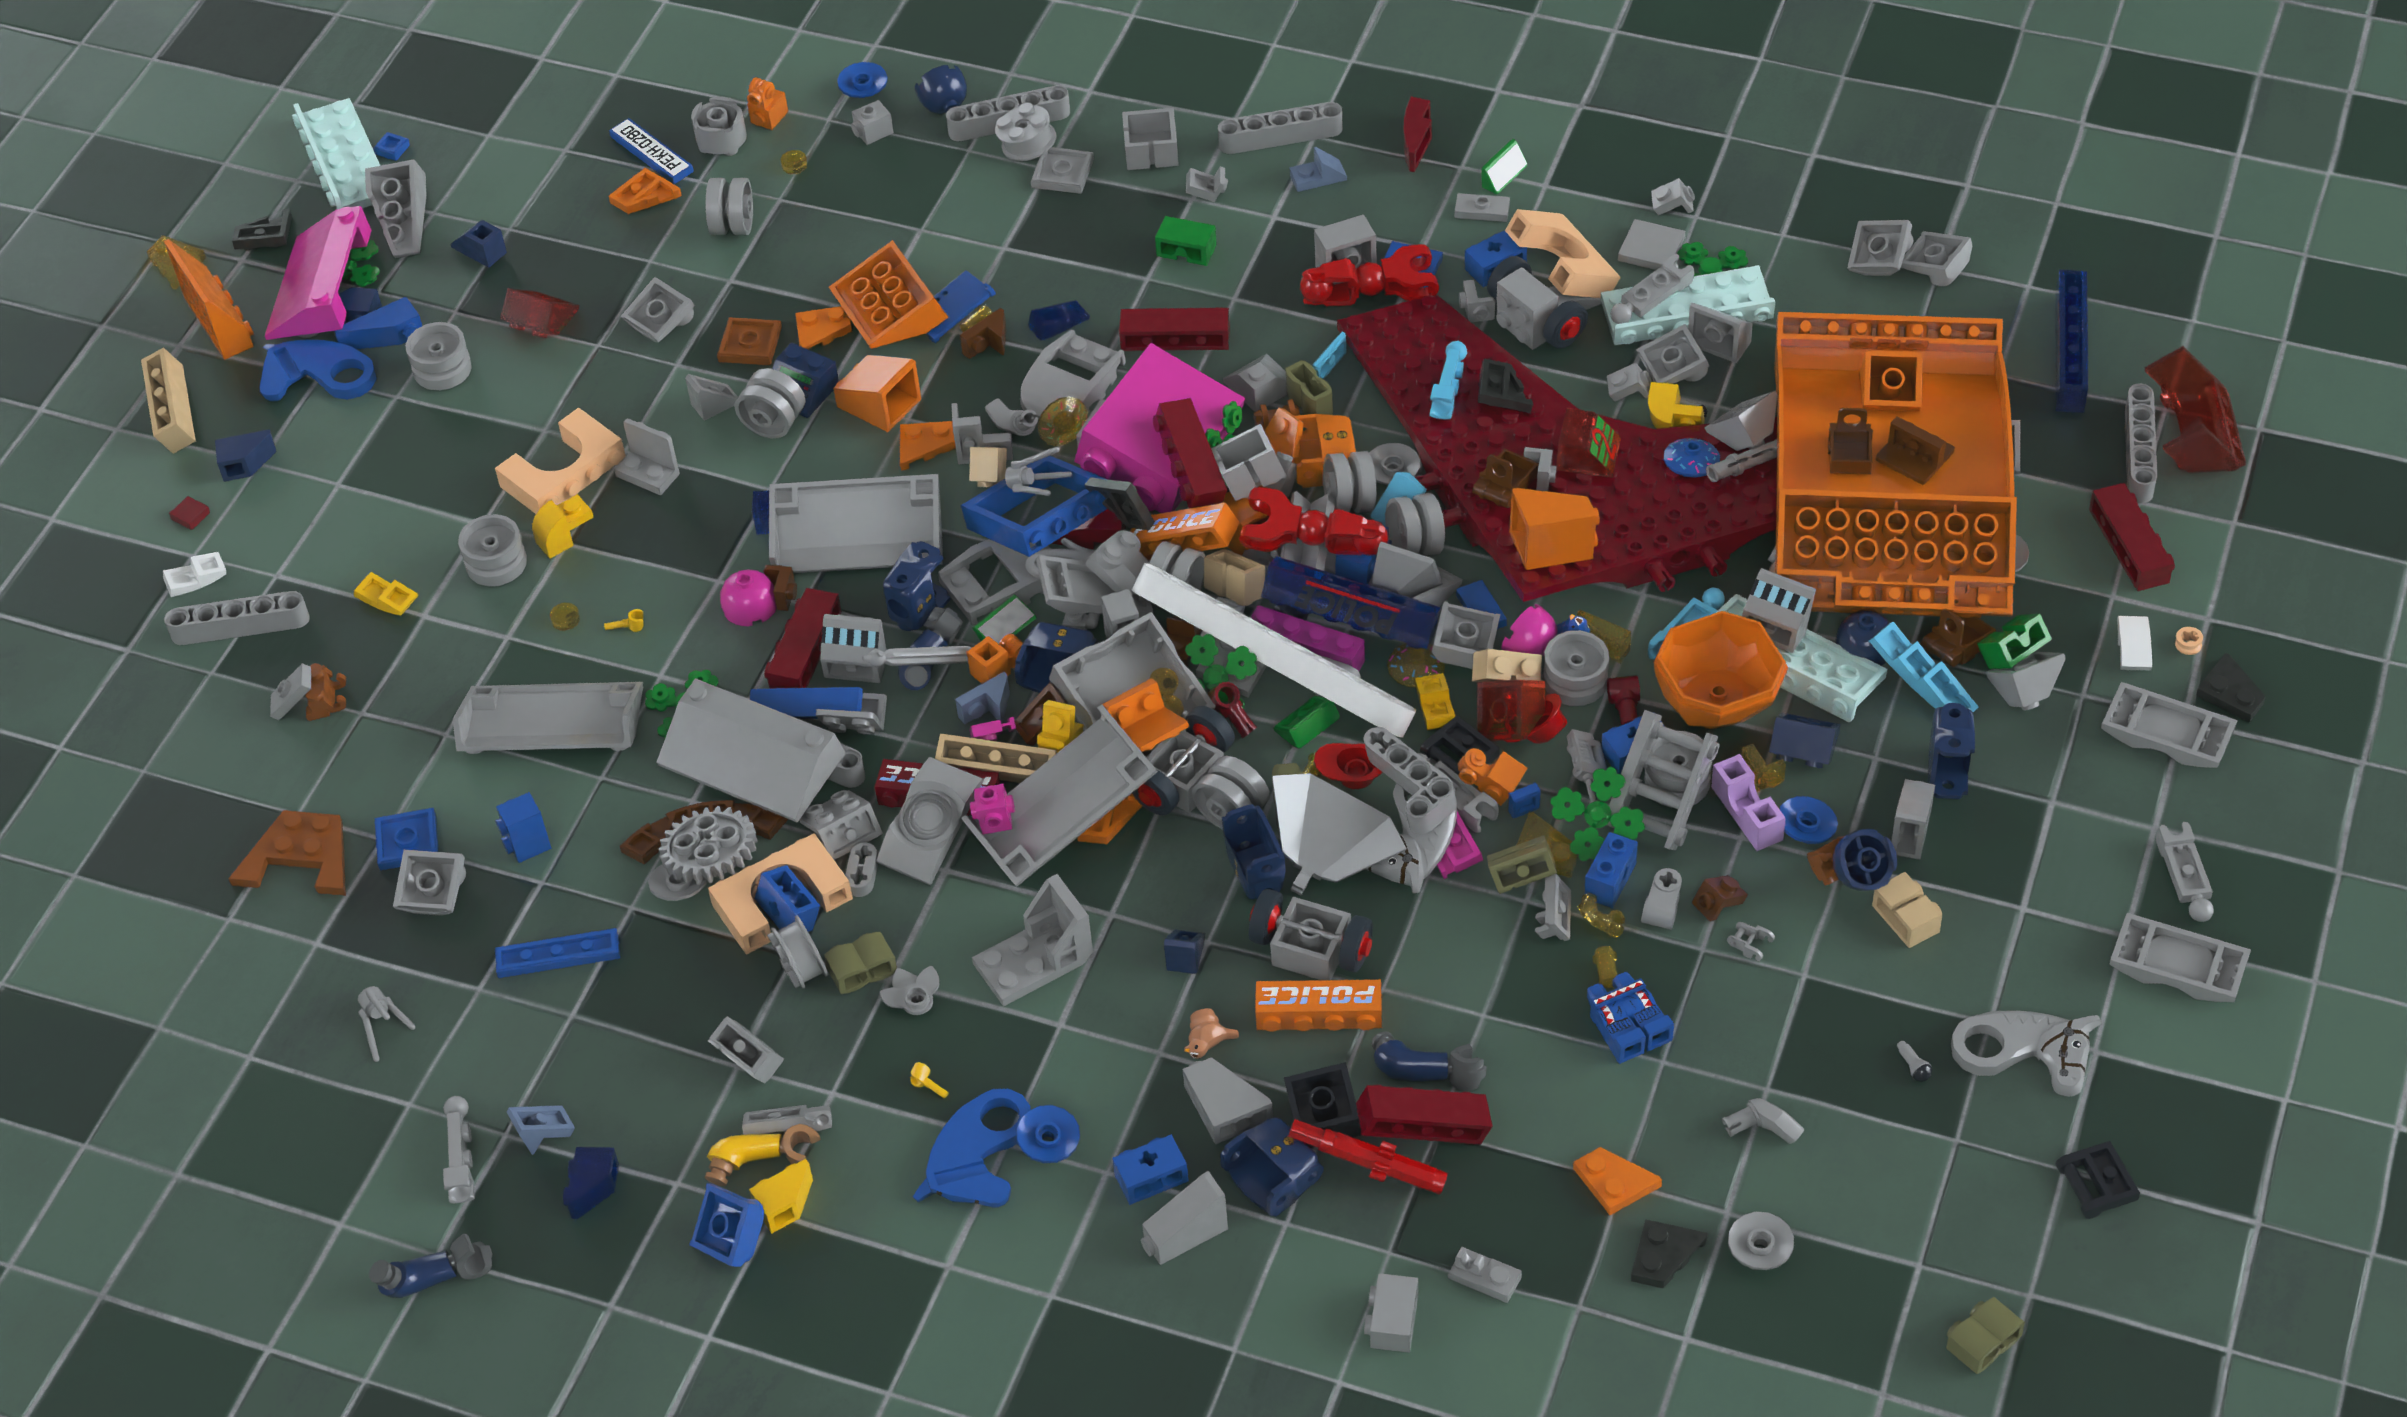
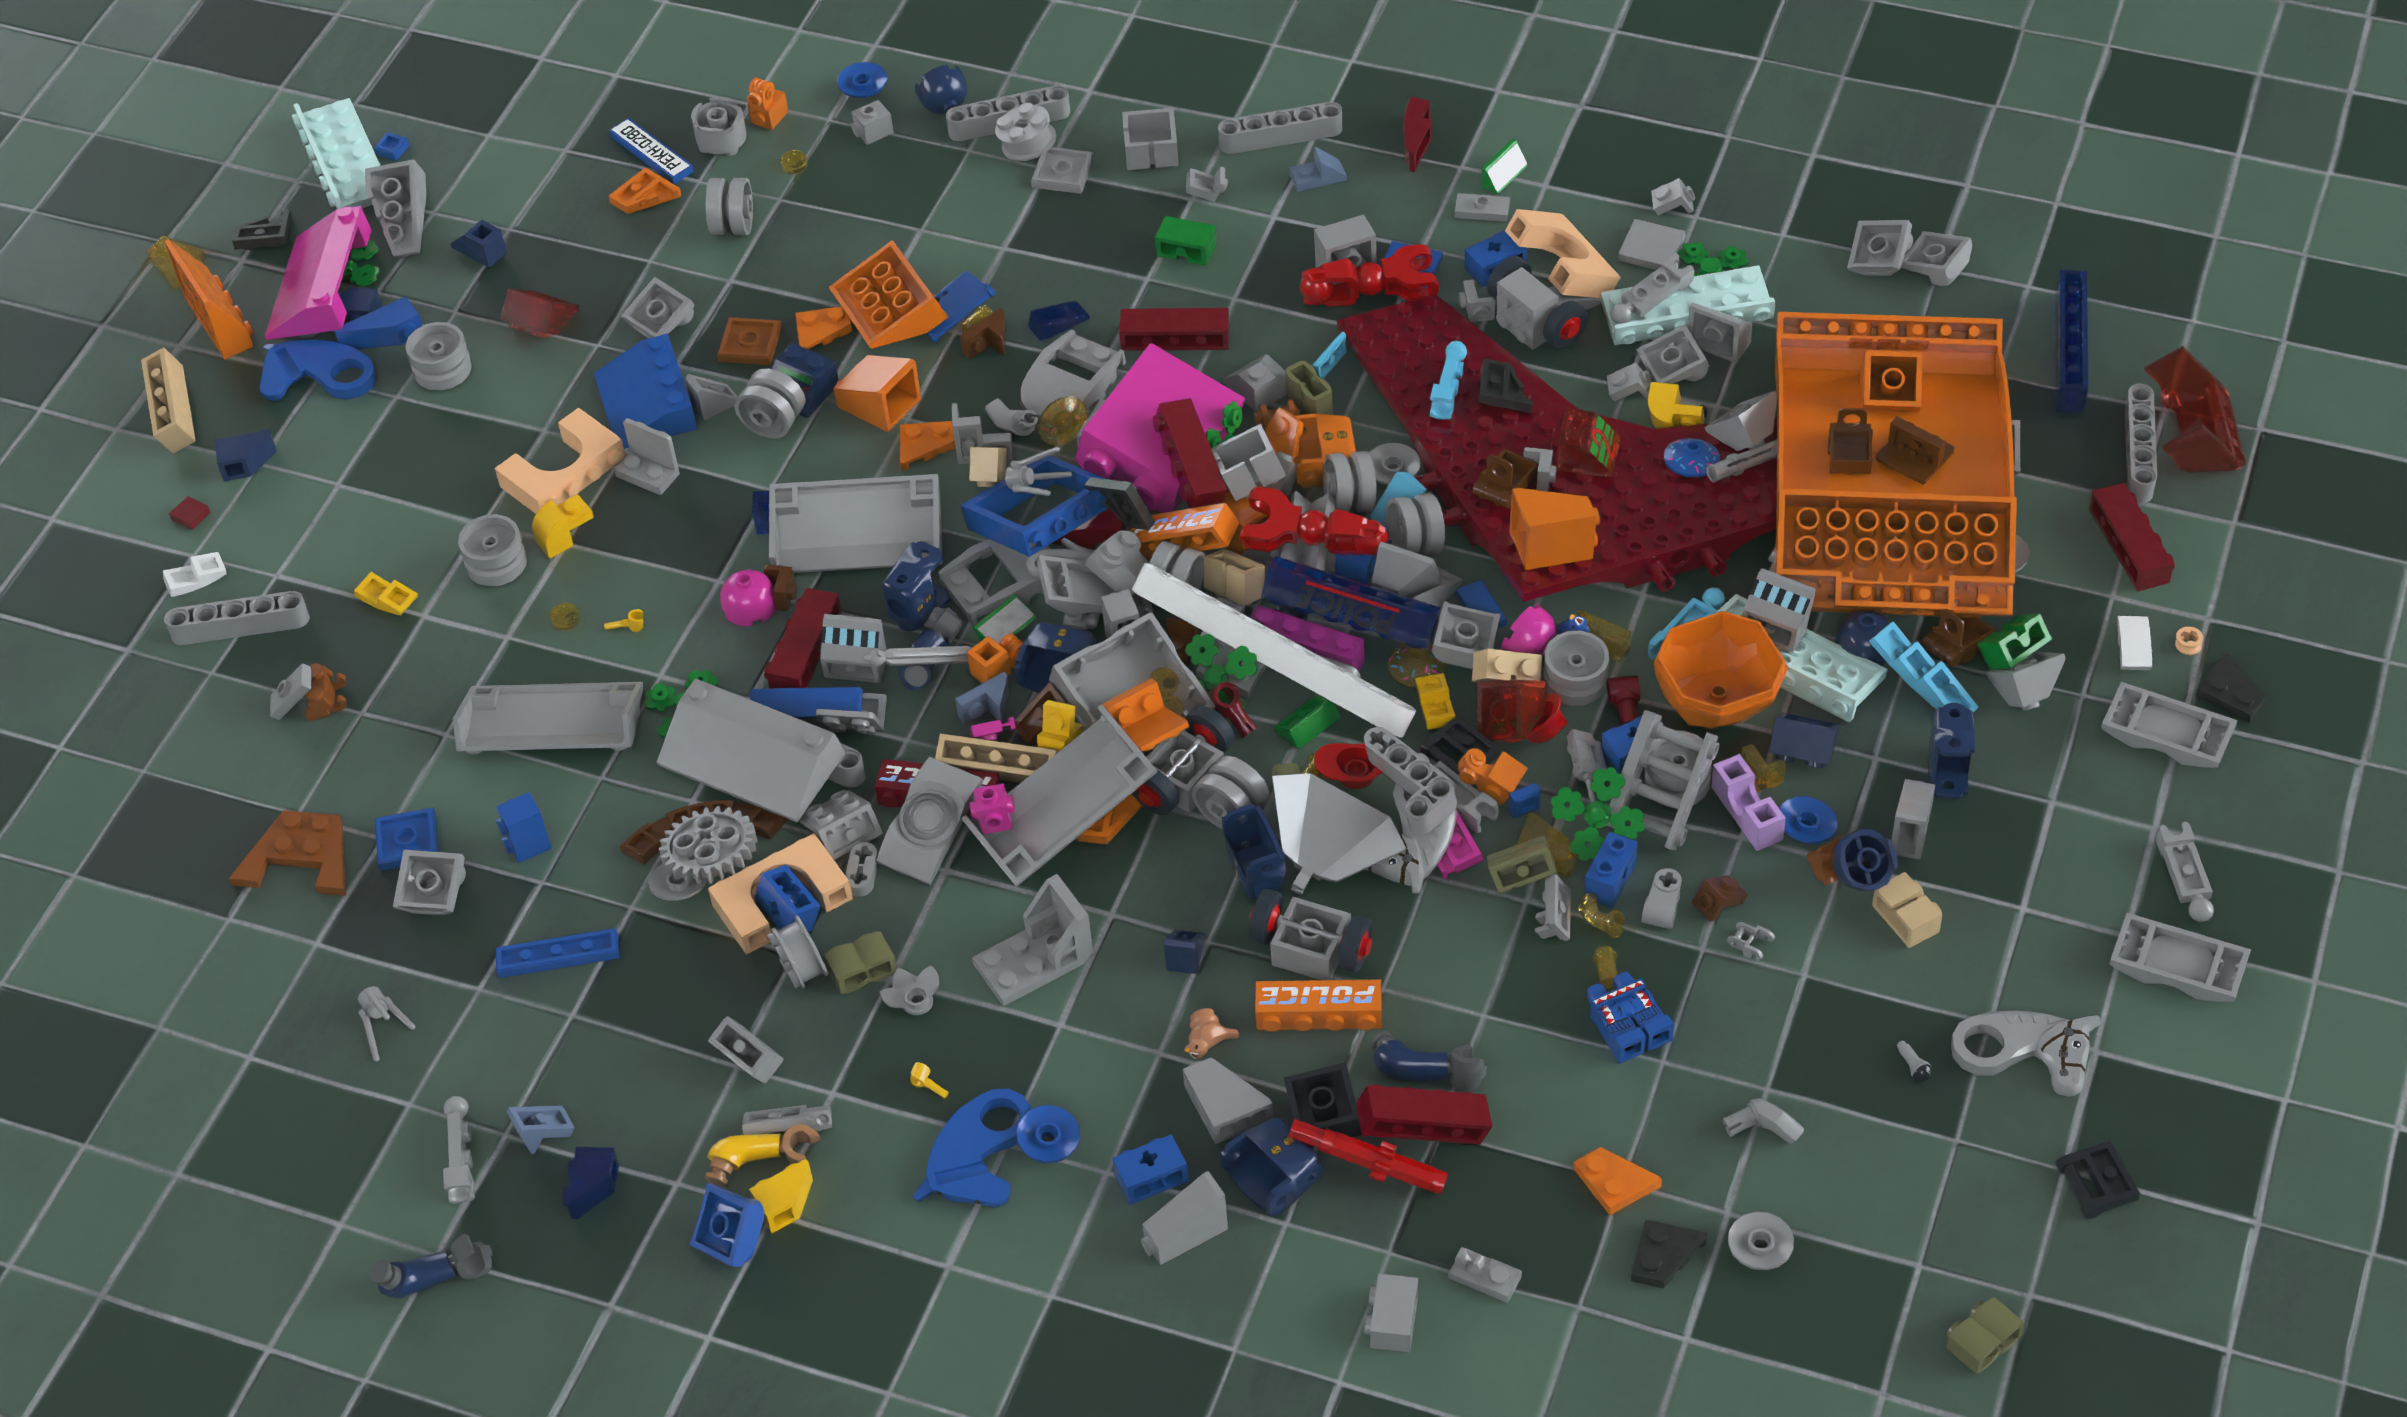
none -> blue slope [594,334,697,449]

